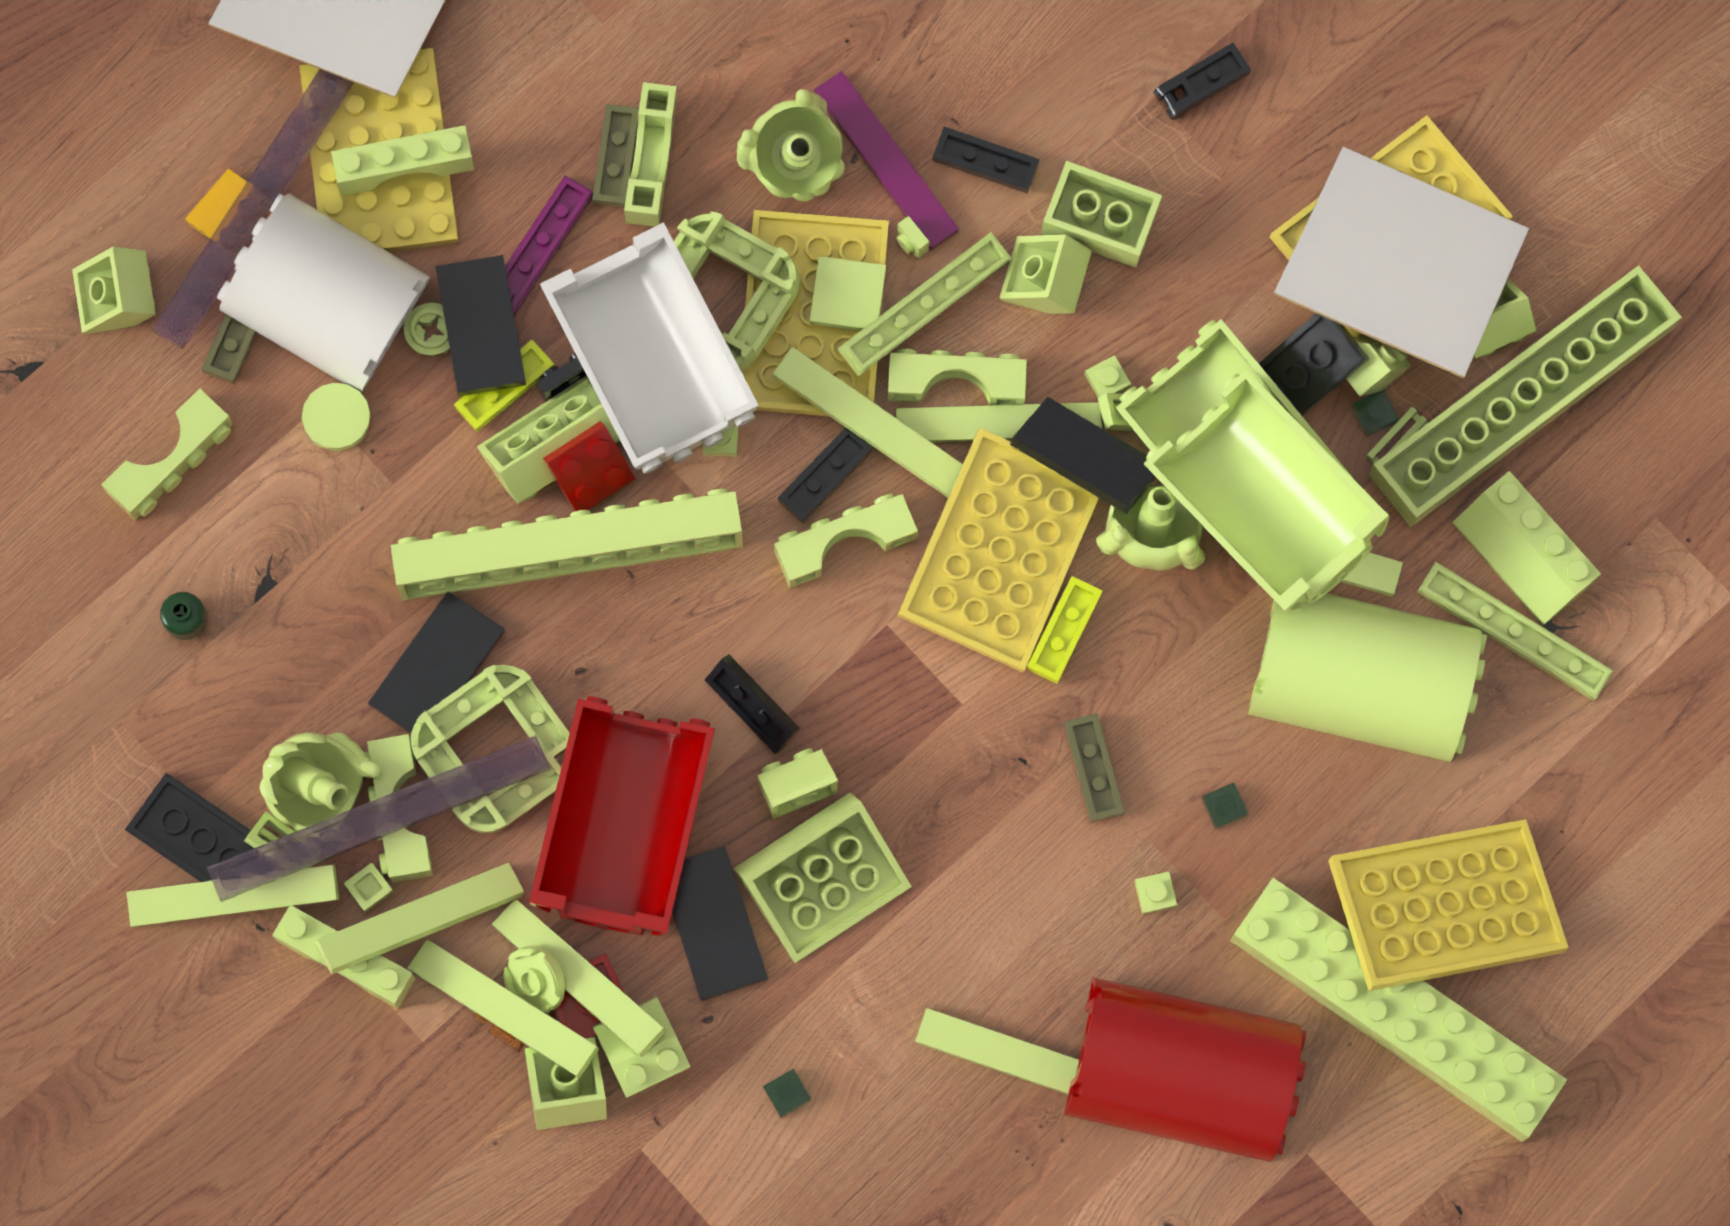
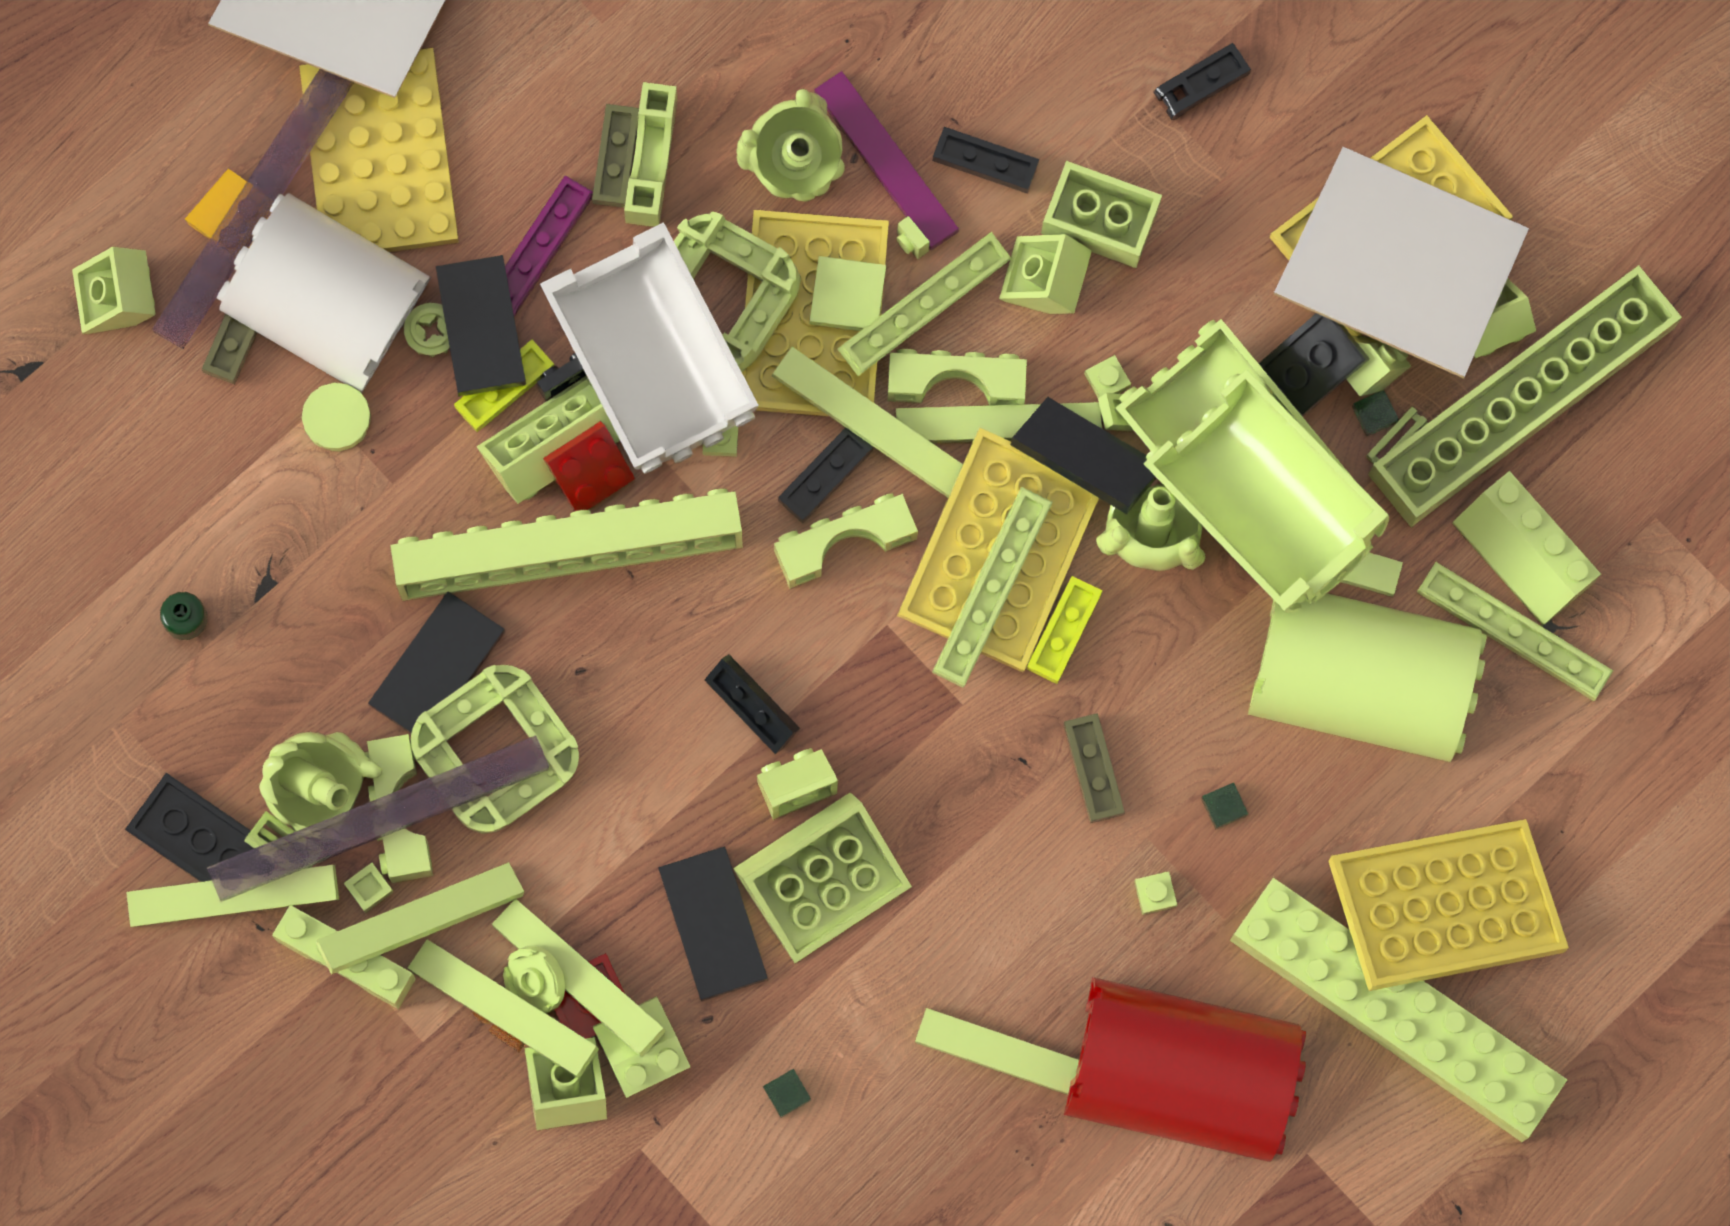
yellowish green arch [101,389,233,521] -> none
yellowish green arch [331,125,475,196] -> none
red cylinder [529,696,715,936] -> none
none -> yellowish green tile [932,487,1053,688]

